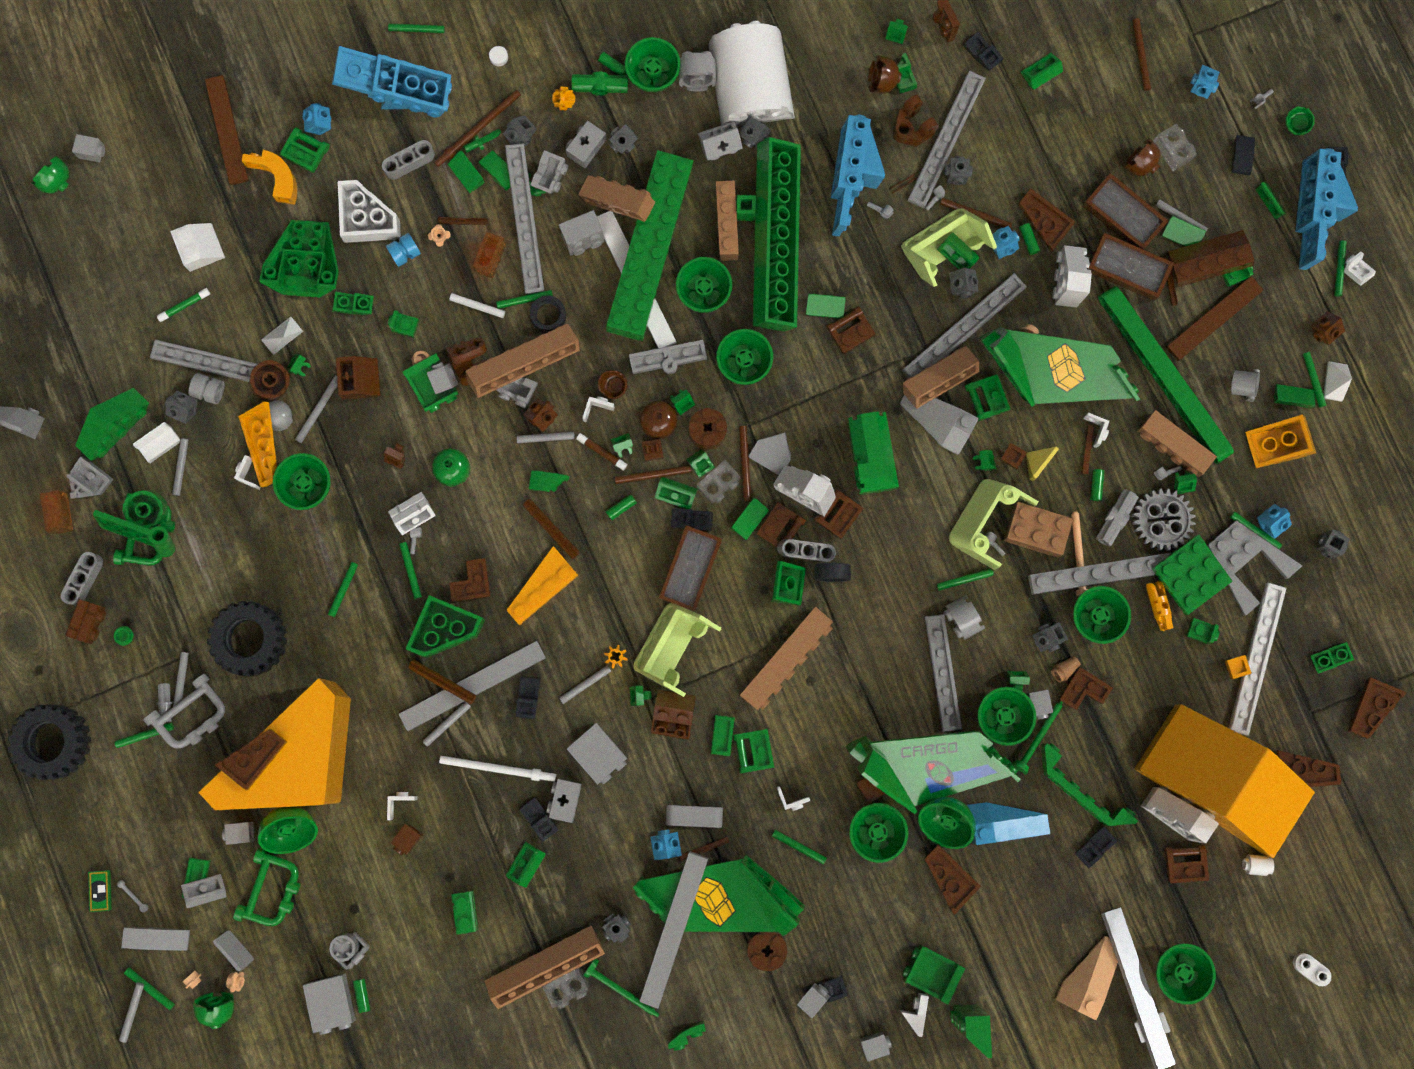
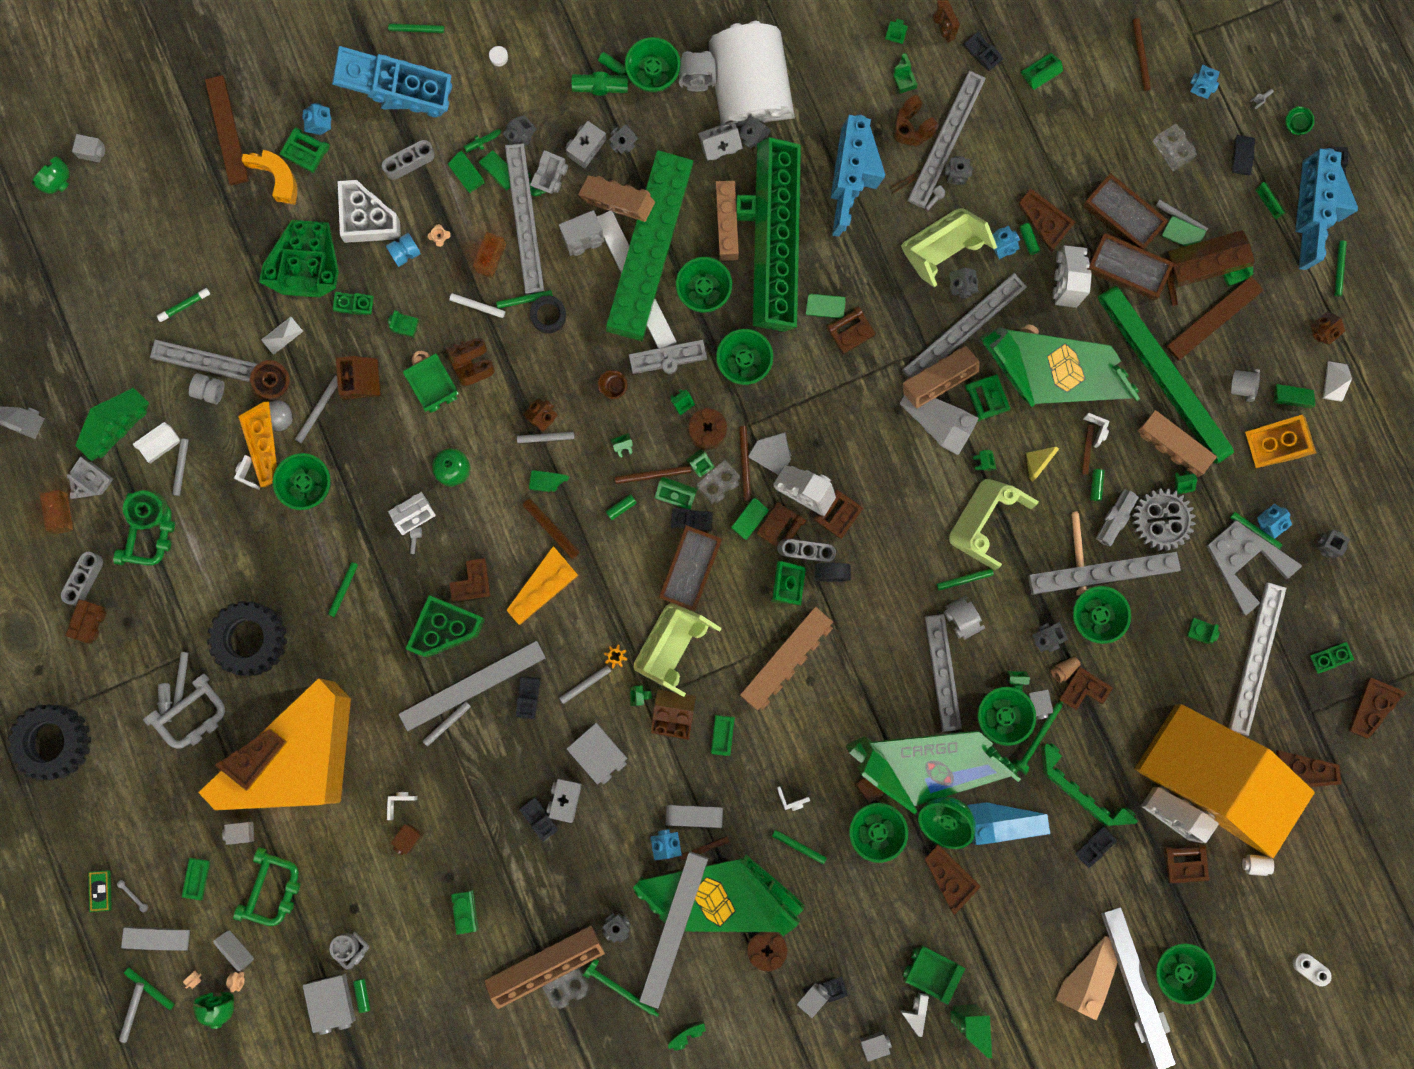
green piece [93,510,176,557] -> none
green plate [114,626,134,646] -> none
green bar [115,722,174,748] -> none
dark grey brick [165,391,198,424] -> none
white slope [170,223,225,272] -> none
light grey slope [181,874,226,908] -> none
green piece [258,806,318,854] -> none
green tile [286,354,311,376] -> none
reddish brown tile [384,443,405,469] -> none
green bar [399,542,422,599] -> none
reddish brown axle [408,660,477,704] -> none
light grey brick [427,362,458,394] -> none
reddish brown bar [433,90,521,168] -> none
reddish brown piece [437,217,487,225] -> none
white bar [439,756,556,782] -> none
medium nougat brick [466,324,580,398] -> none
light grey cylinder [496,377,538,408] -> none
green slope [506,841,546,888] -> none
light orange gear [552,86,575,111] -> none
reddish brown bar [576,433,628,471] -> none
white bracket [583,396,615,422] -> none
reddish brown cylinder [640,401,677,439] -> none
reddish brown tile [642,439,664,462] -> none
green plate [733,729,775,774] -> none
green brick [847,412,899,495] -> none
light grey hand [867,202,893,219] -> none
reddish brown cylinder [868,55,901,94] -> none
green slope [937,233,979,270] -> none
reddish brown bar [940,197,1012,229] -> none
light grey hand [985,532,1006,556] -> none
reddish brown tile [1000,443,1027,470] -> none
medium nougat brick [1003,502,1073,558] -> none
reddish brown cylinder [1123,138,1161,176] -> none
light orange hinge [1146,581,1173,631] -> none
green plate [1152,534,1233,615] -> none
light grey hand [1154,466,1182,480] -> none
light orange tile [1225,655,1252,679] -> none
green bar [1303,352,1327,408] -> none
white bracket [1344,252,1376,286] -> none

